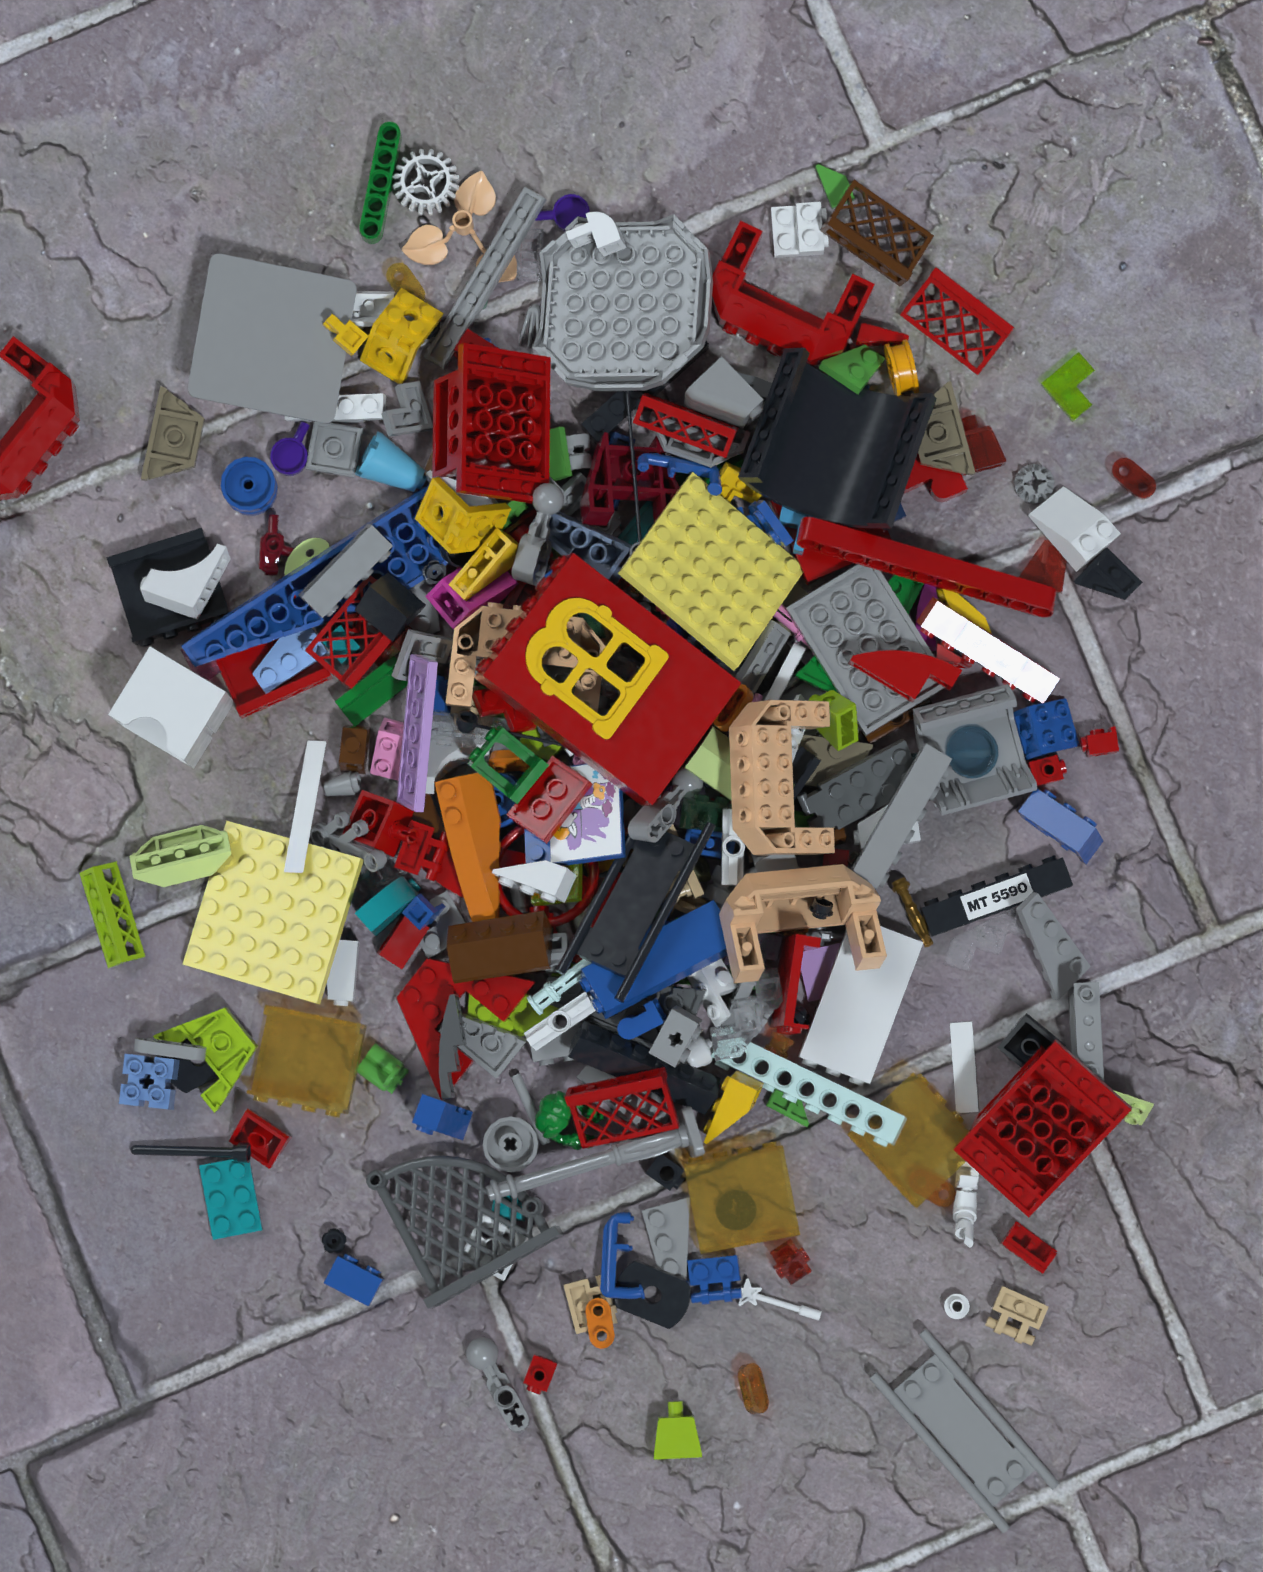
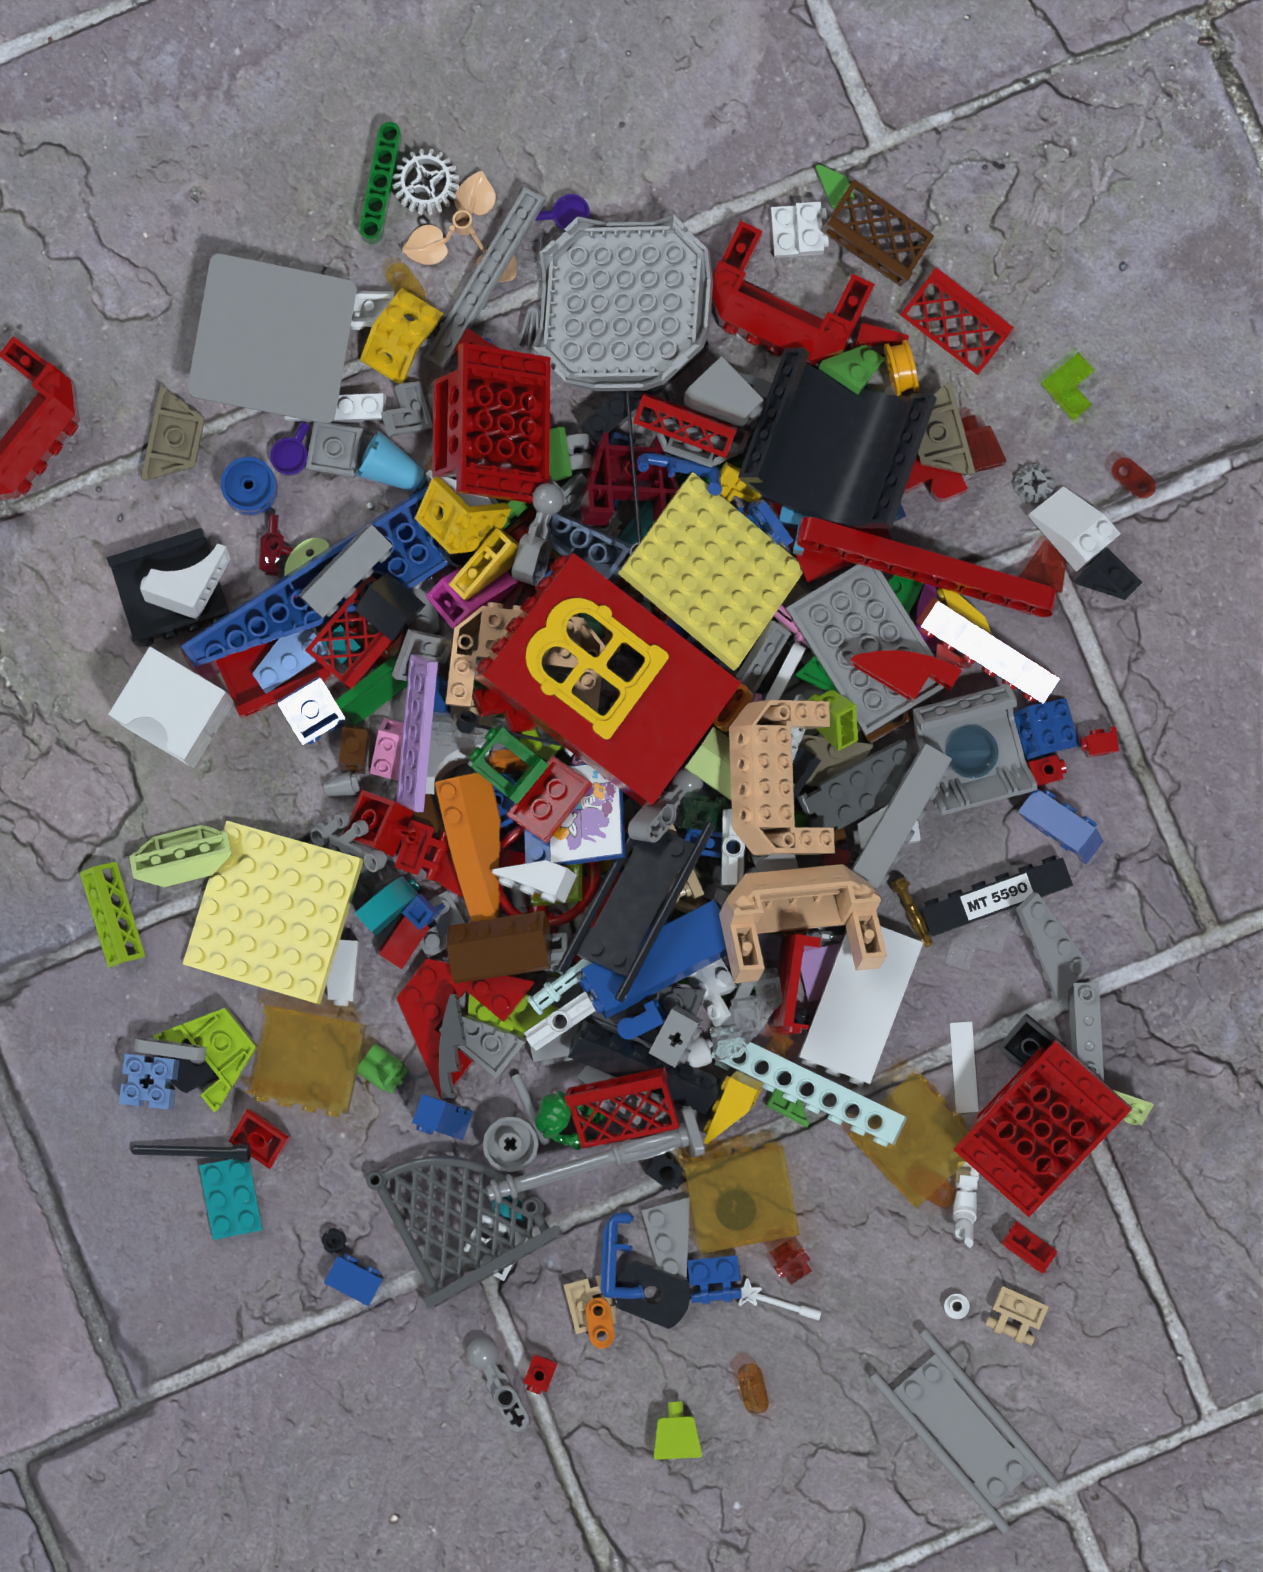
white sticker [284,741,326,873] -> none
yellow plate [322,314,368,356] -> none
black plate [422,560,447,585] -> none
white brick [566,212,627,257] -> none
black plate [809,898,833,920] -> none
none -> plate [276,676,346,745]

